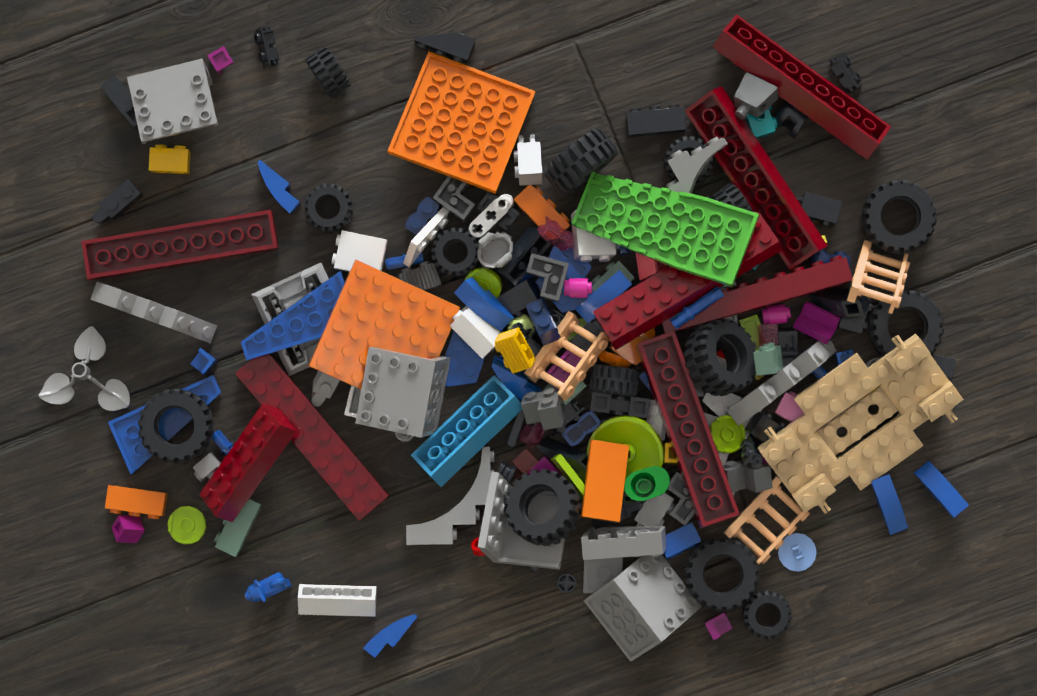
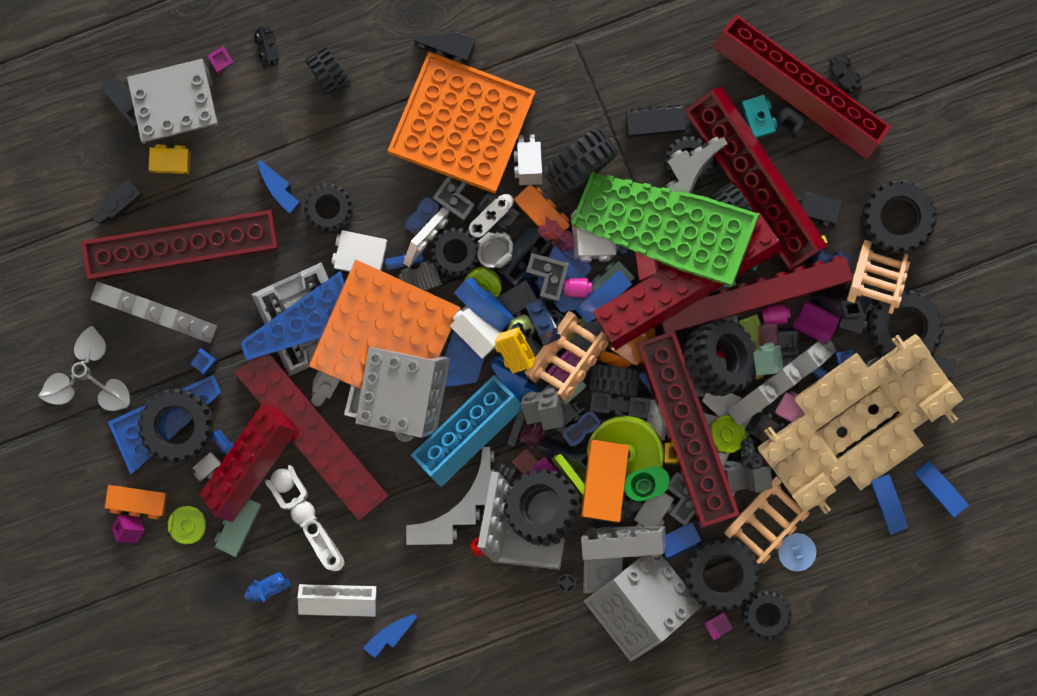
blue pin [669,286,724,330] -> none
torso [734,72,779,120] -> none
none -> white piece [265,465,345,571]

